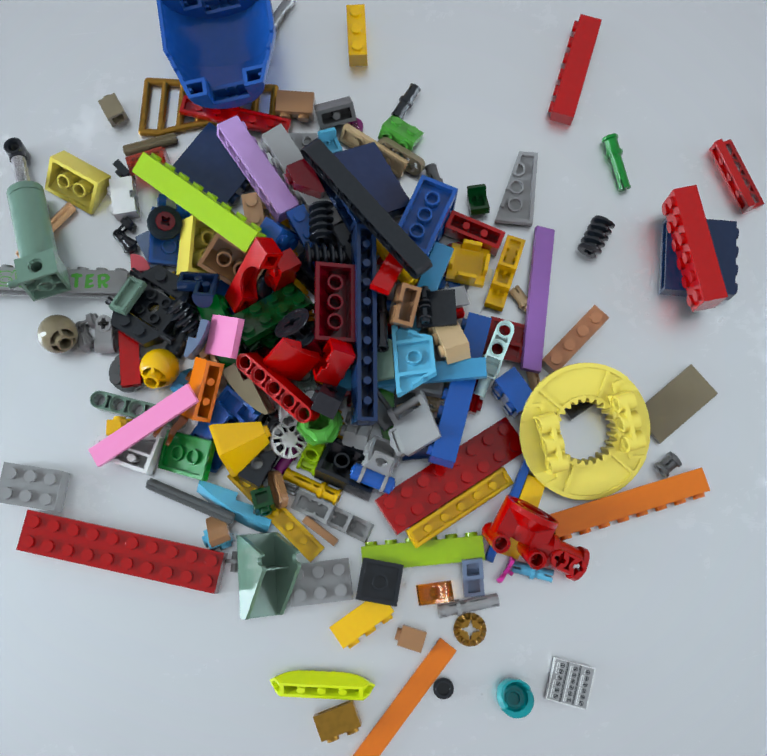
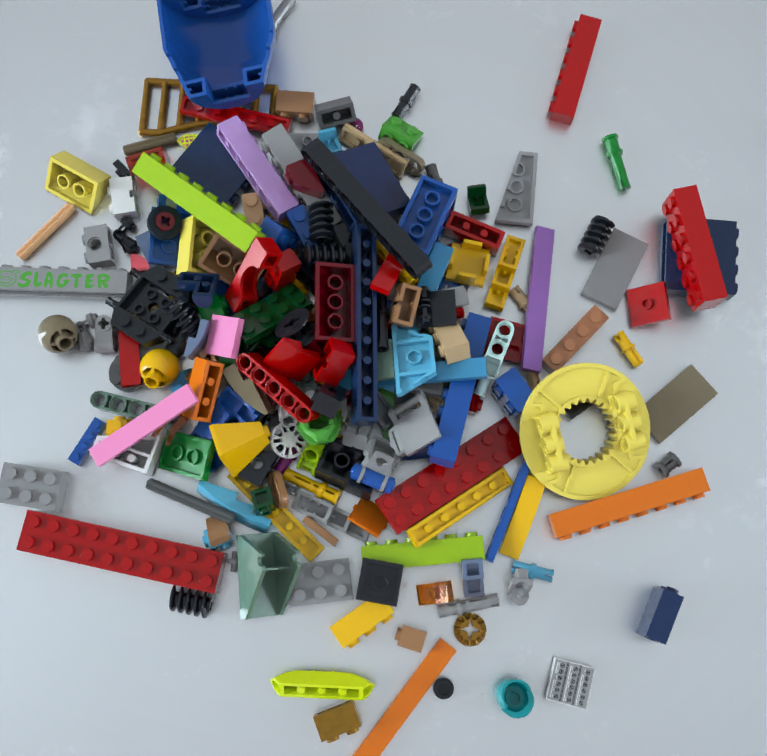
sand green piece [4,137,72,301] -> none
dark tan brick [98,93,129,127] -> none
sand green tile [108,276,147,316] -> none
yellow brick [346,4,368,66] -> none
red piece [482,495,590,581] -> none
dark pink piece [496,556,516,583] -> none
red fence [709,139,765,214] -> none
none -> blue piece [68,417,107,467]
none -> light grey brick [82,224,116,269]
none -> black piece [169,585,215,619]
none -> neon yellow tile [176,134,198,149]
none -> orange piece [347,498,388,538]
none -> light grey hips [507,568,533,606]
none -> light grey tile [581,228,649,311]
none -> yellow axle [613,330,644,367]
none -> red plate [626,281,672,328]
none -> dark blue brick [636,586,684,645]

